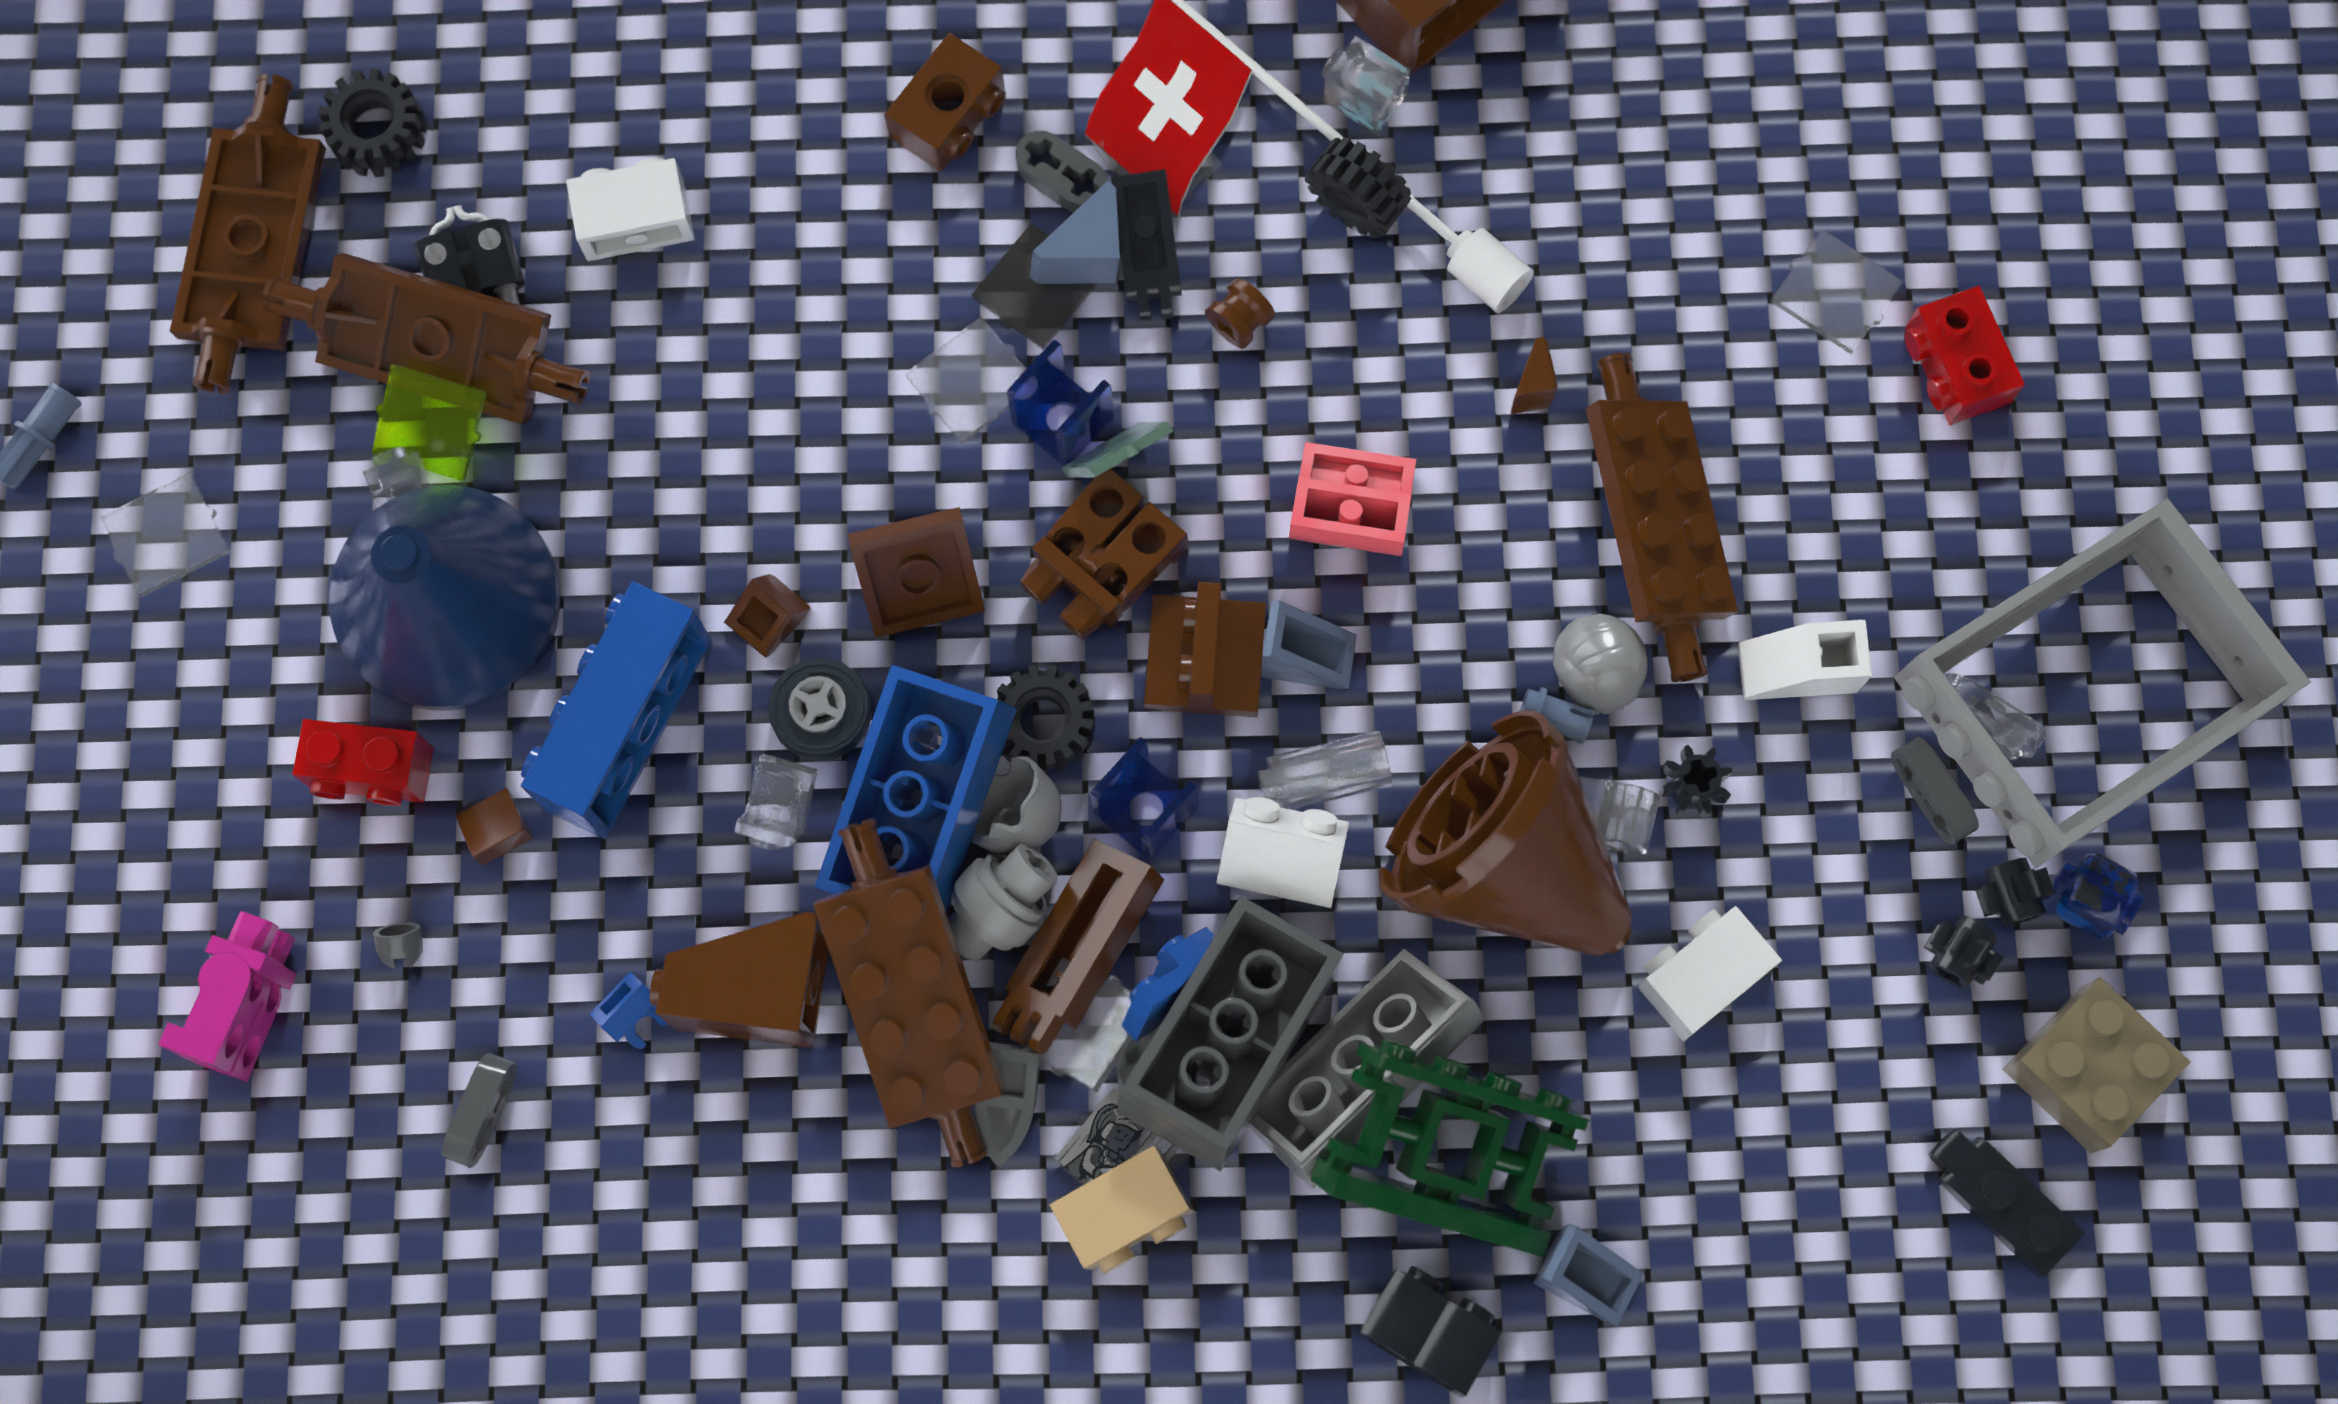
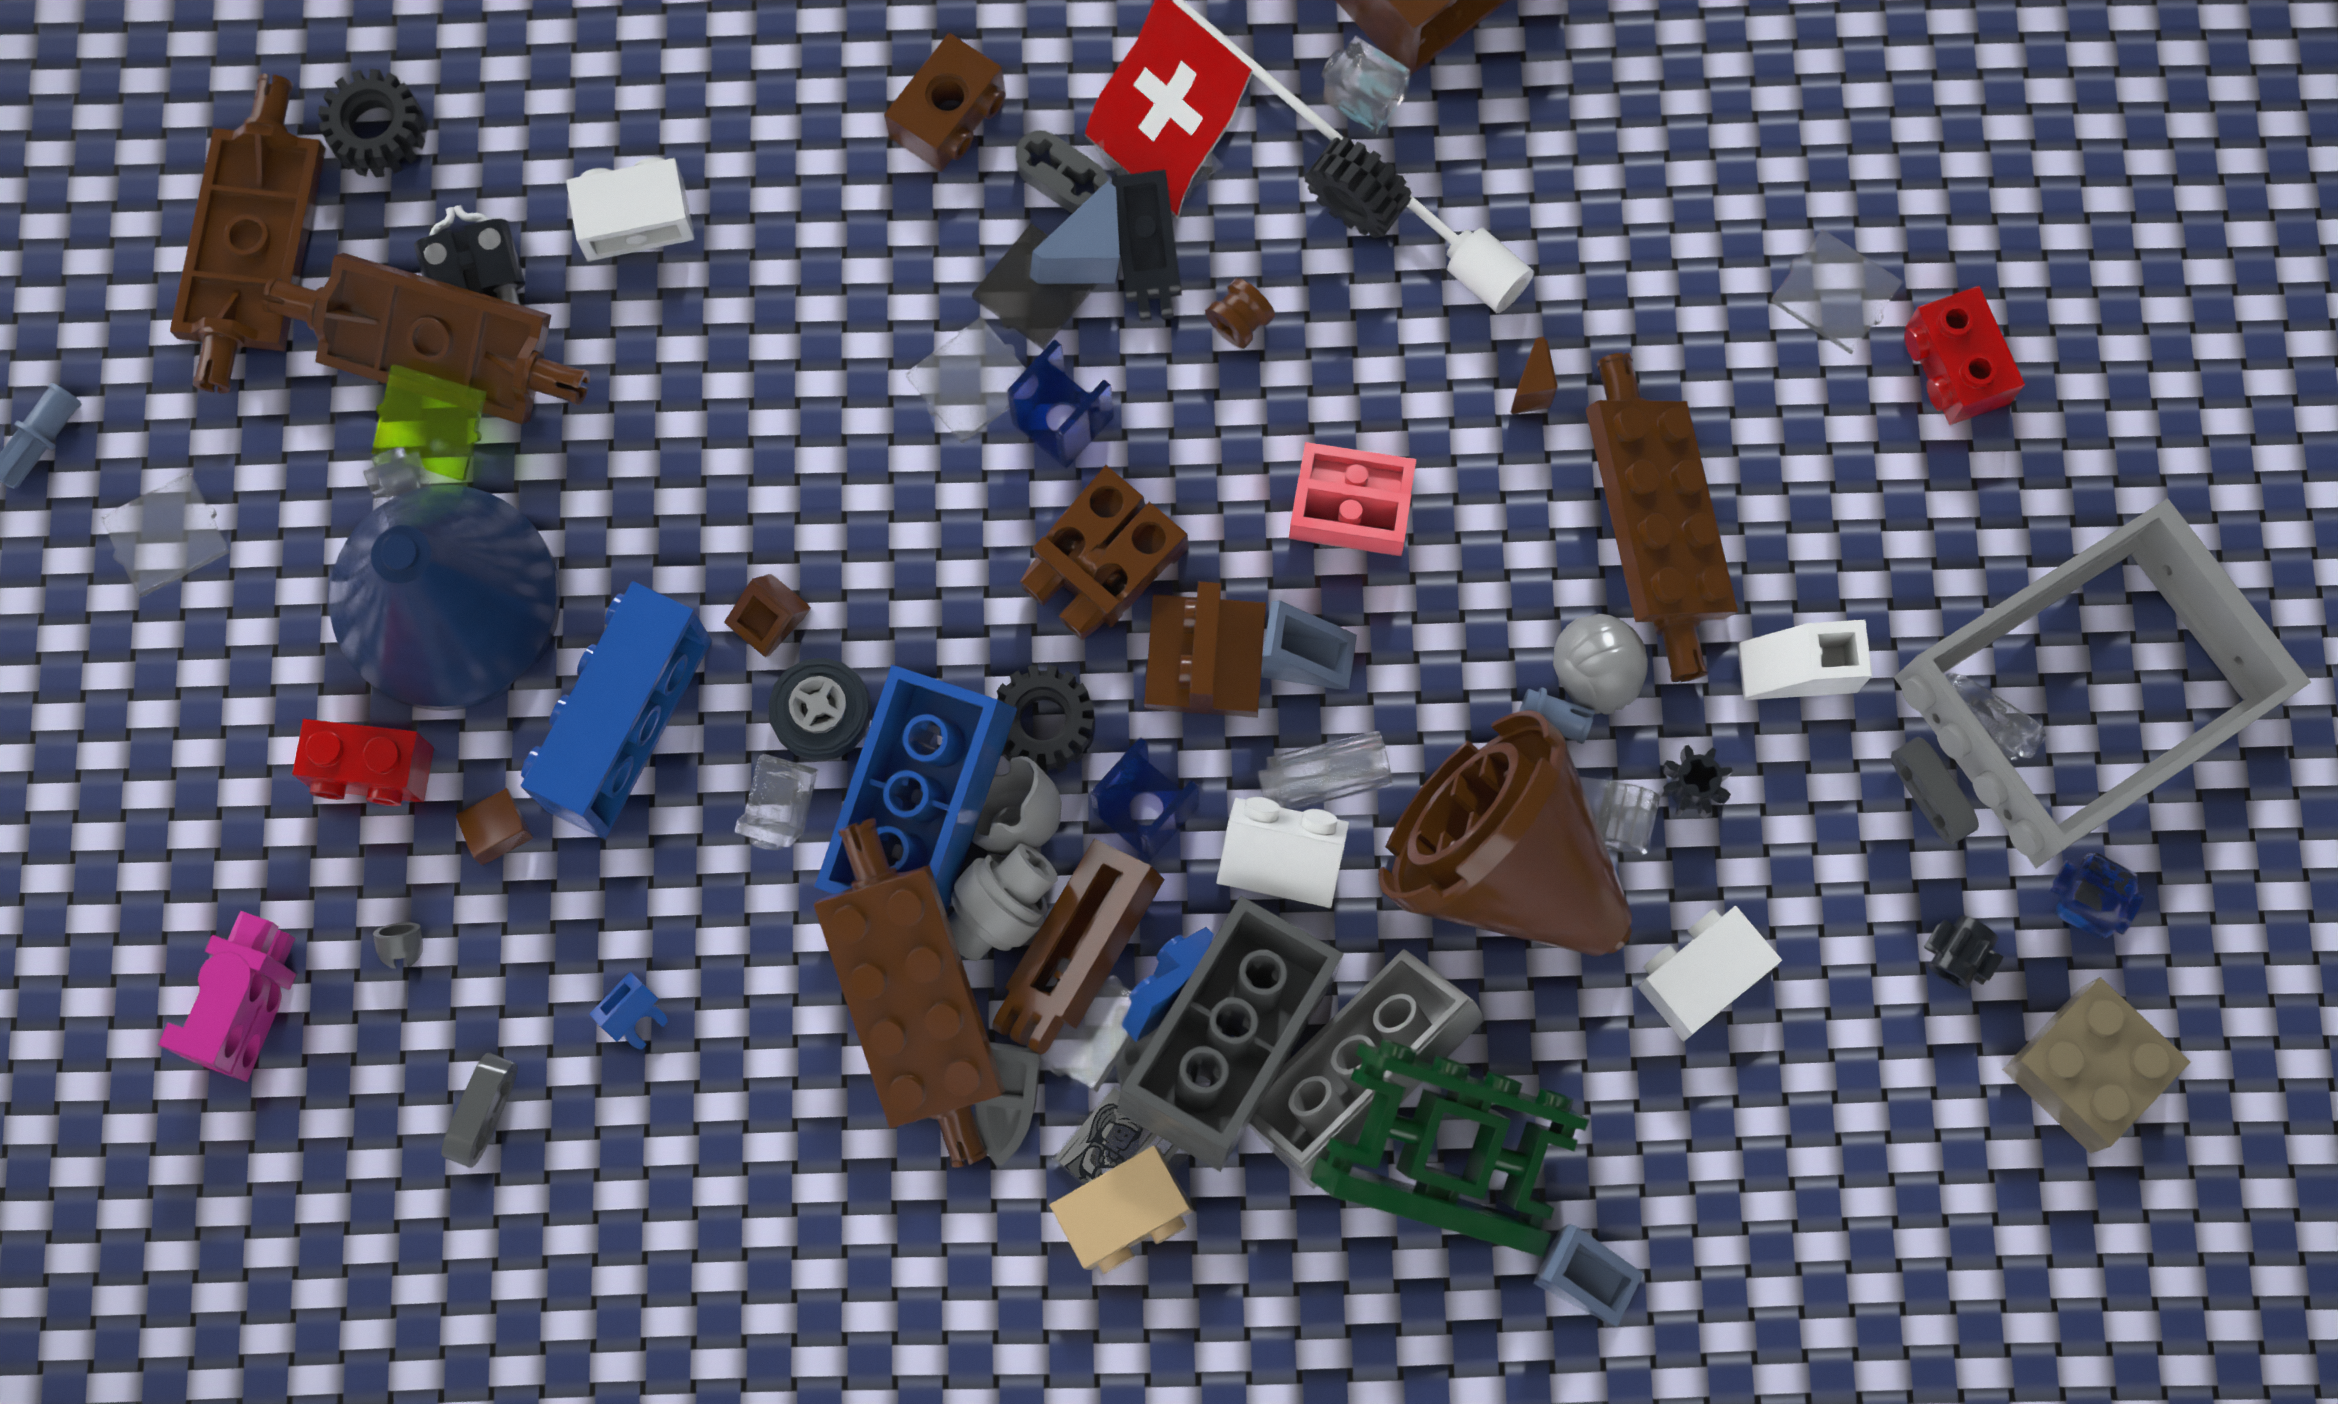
reddish brown slope [650,912,829,1048] -> none
reddish brown bracket [847,507,985,638] -> none
sand green piece [1061,421,1173,478] -> none
black brick [1357,1266,1502,1398] -> none
black hinge [1928,1128,2085,1278] -> none
black gear [1975,857,2056,927] -> none

